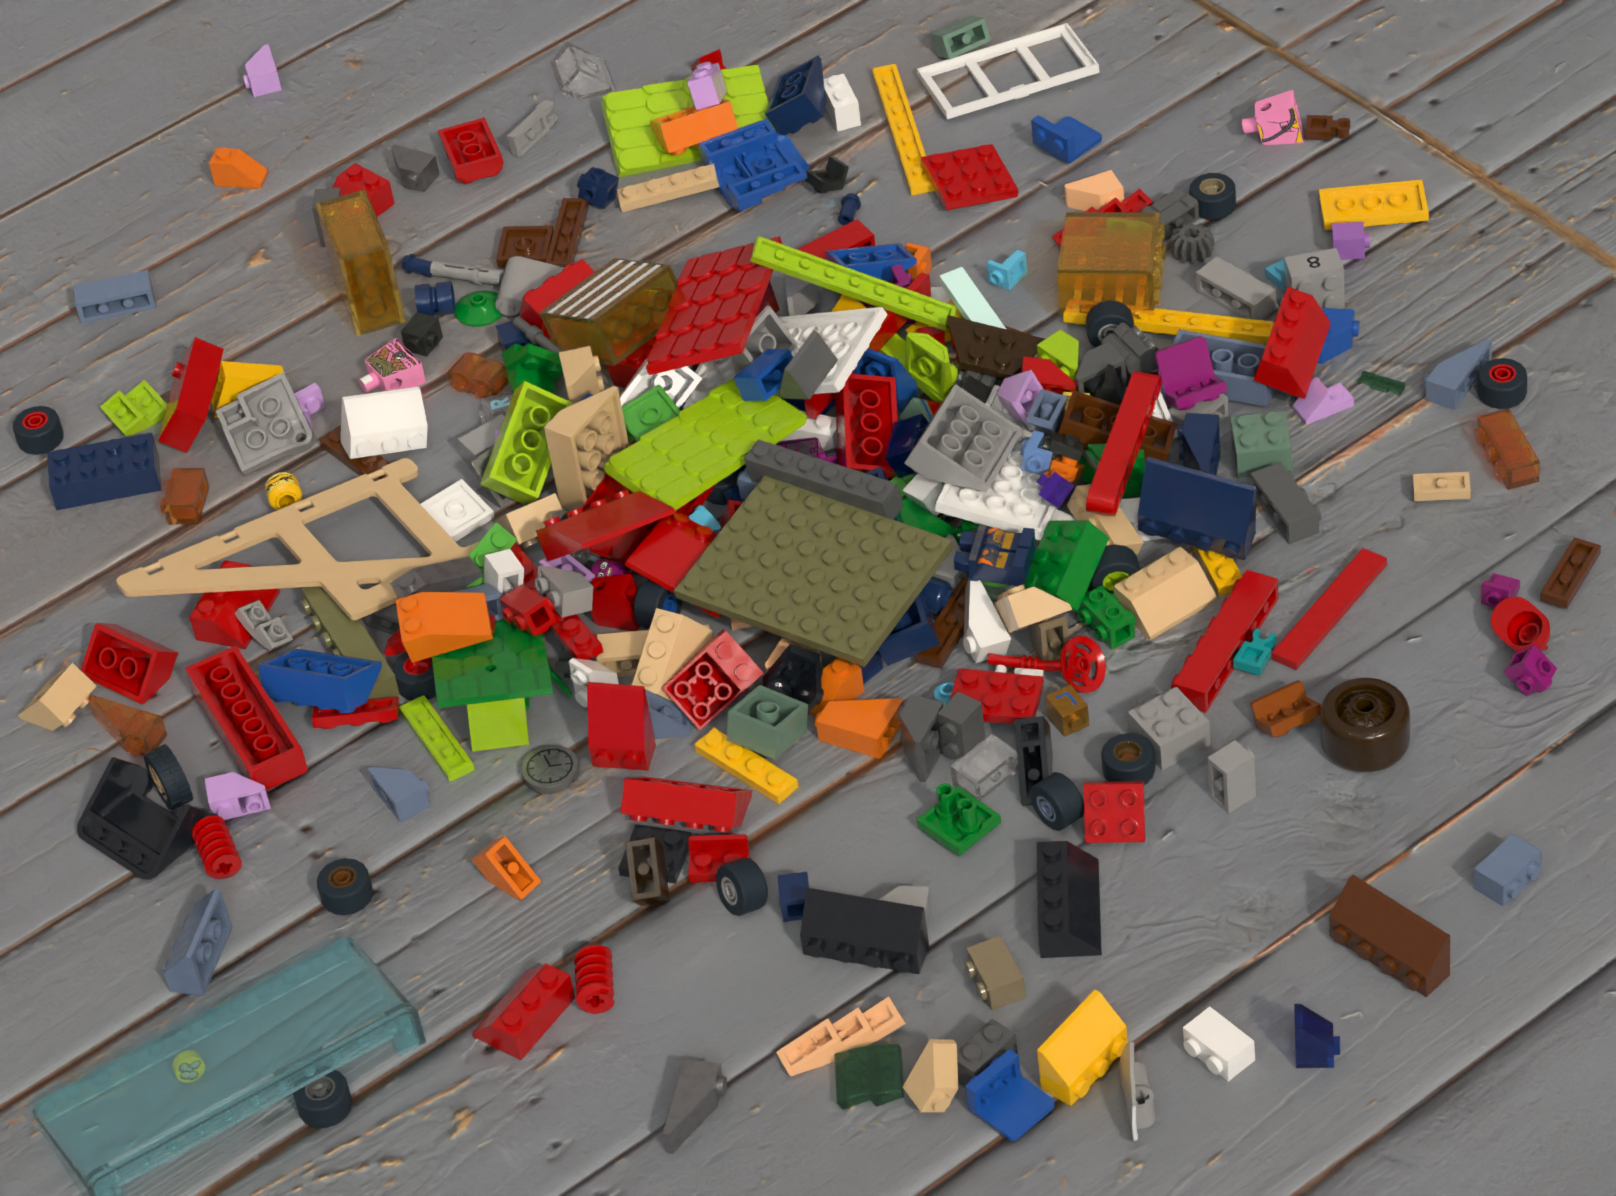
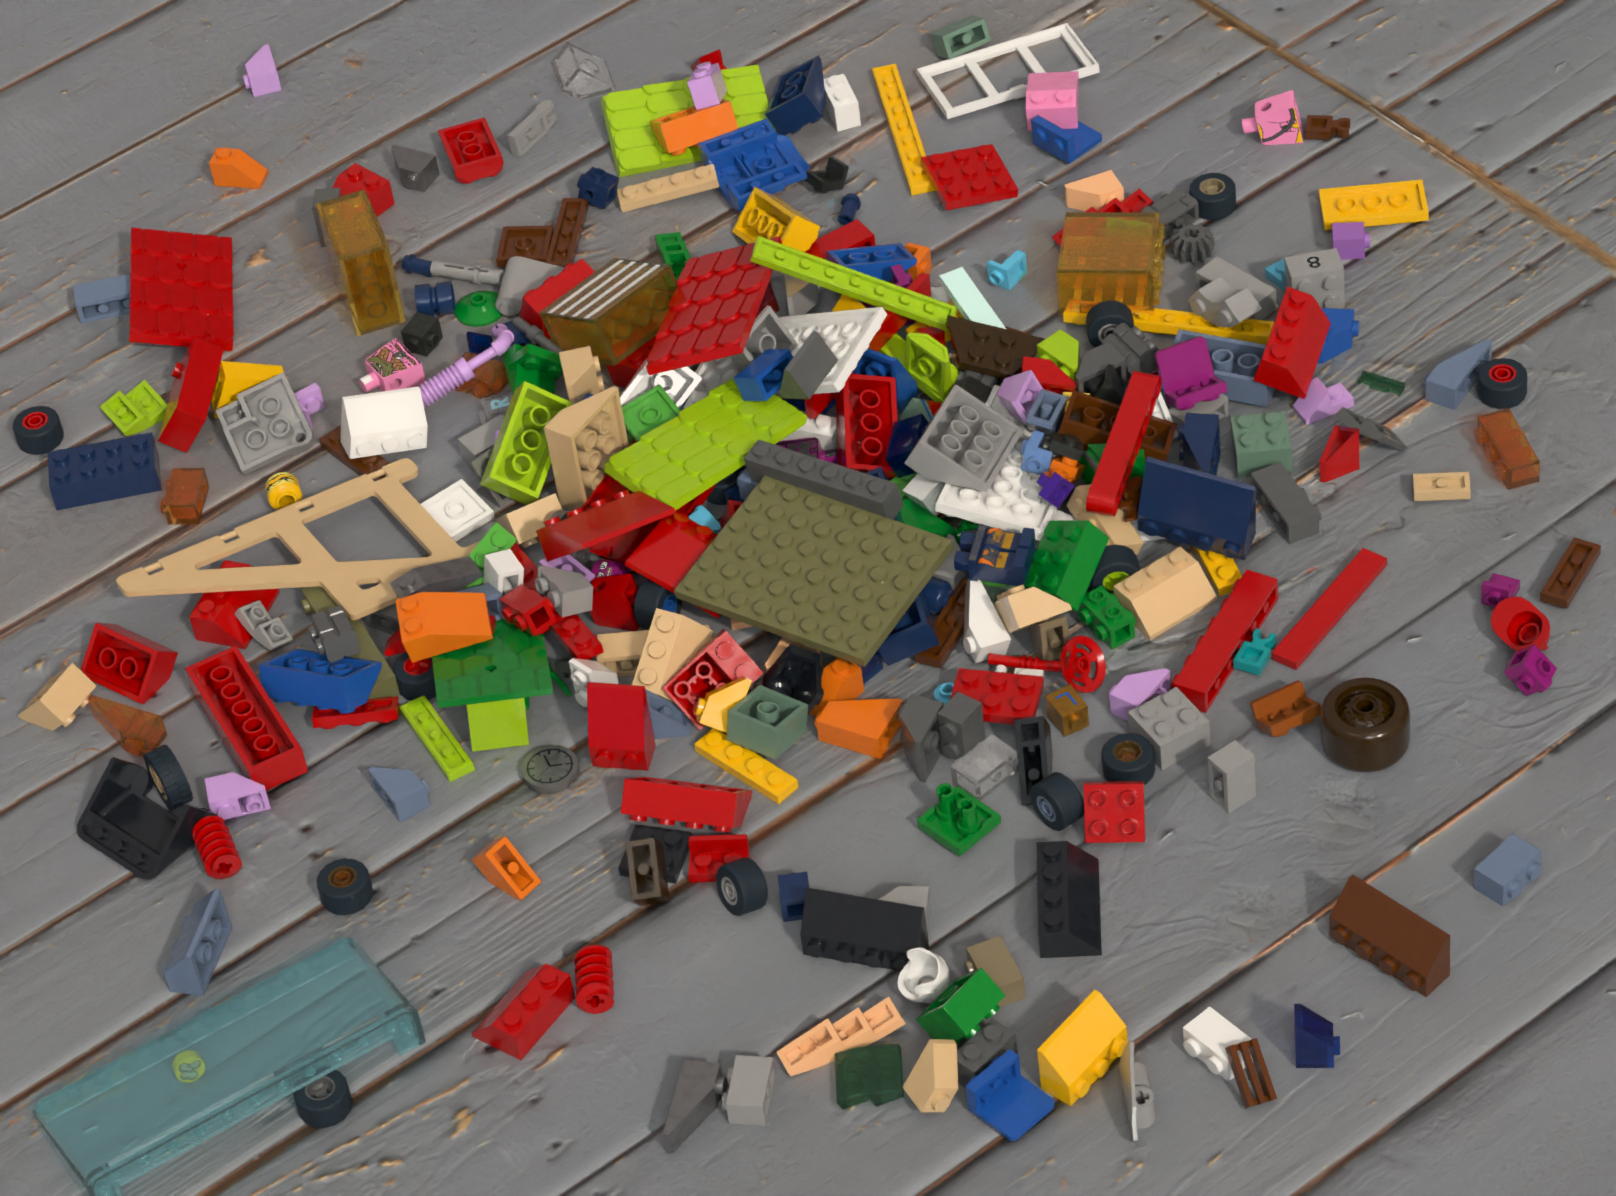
none -> red piece [129,227,234,351]
none -> dark grey brick [308,605,360,663]
none -> lavender piece [416,324,514,410]
none -> clear blue slope [466,331,493,366]
none -> green slope [655,232,691,289]
none -> yellow slope [694,676,752,733]
none -> light grey brick [722,1055,776,1126]
none -> yellow slope [732,187,820,252]
none -> white cap [897,947,950,1004]
none -> green brick [915,967,1006,1044]
none -> bright pink slope [1026,71,1079,131]
none -> lavender slope [1108,668,1171,721]
none -> reddish brown plate [1119,476,1143,522]
none -> light grey brick [1187,276,1262,327]
none -> reddish brown tile [1225,1038,1277,1109]
none -> red slope [1319,425,1360,483]
none -> dark grey slope [1336,407,1407,451]

